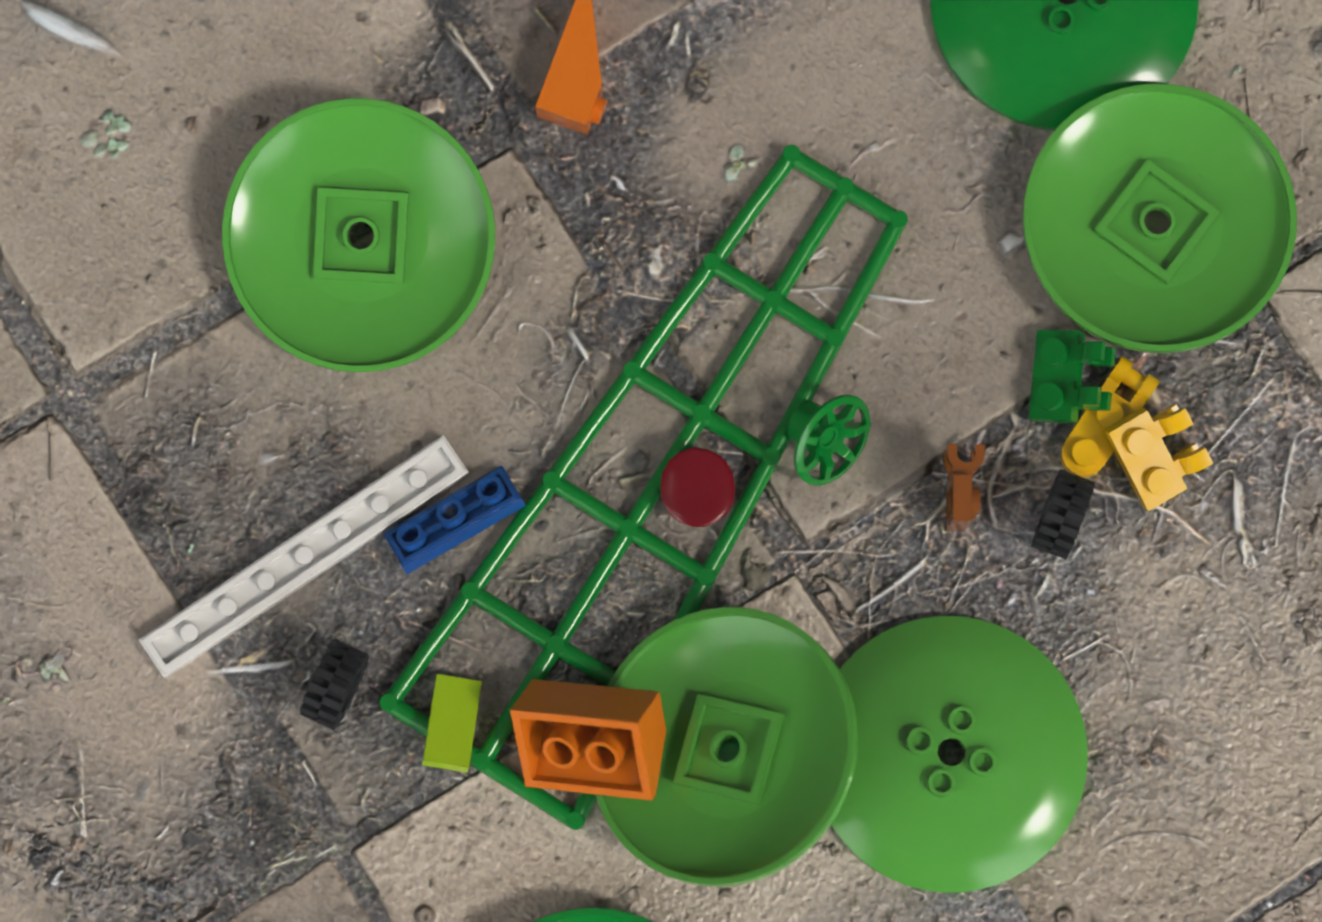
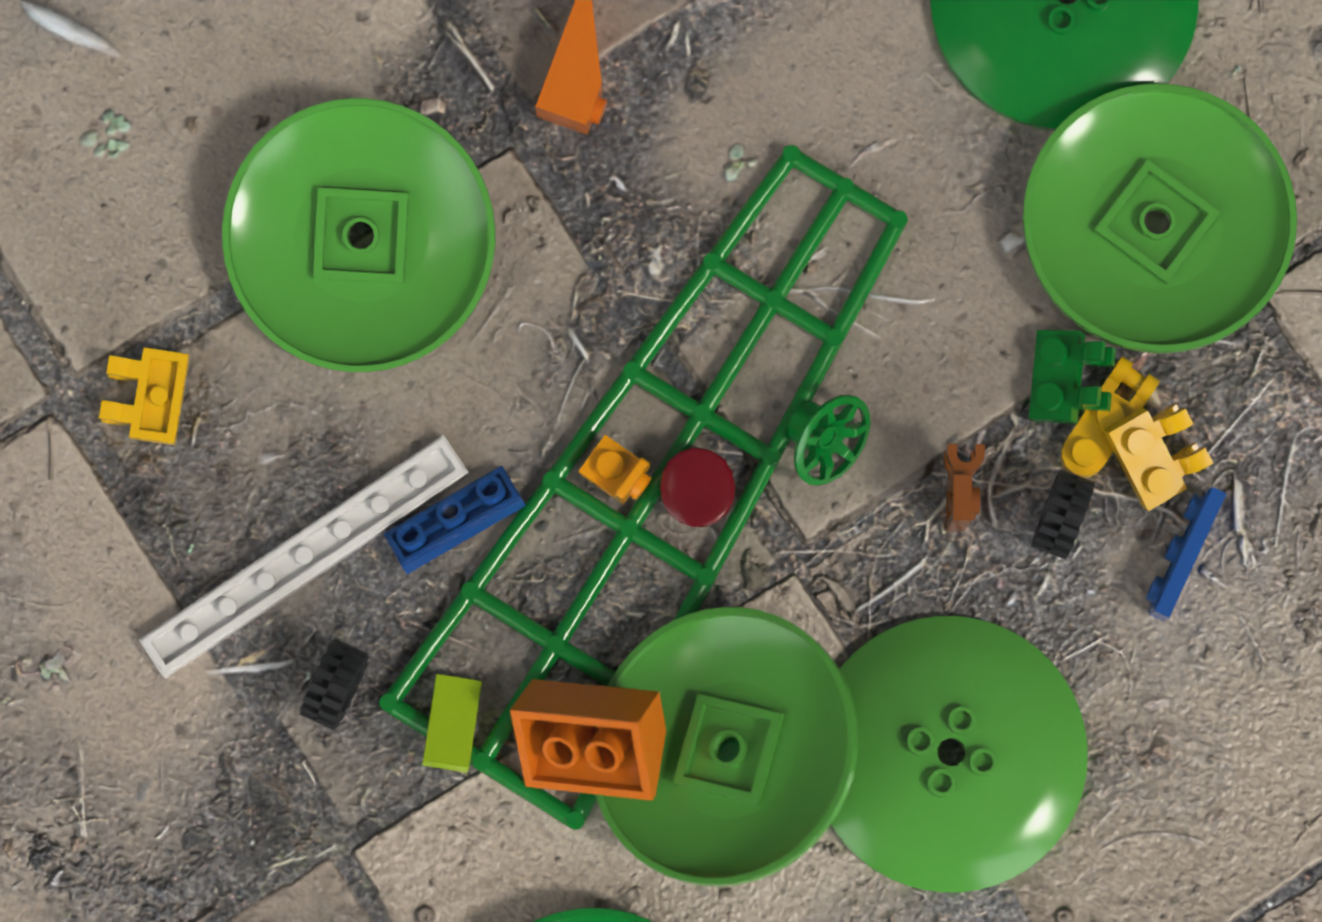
none -> yellow plate [99,347,190,446]
none -> light orange bracket [578,435,652,505]
none -> blue tile [1145,487,1227,622]

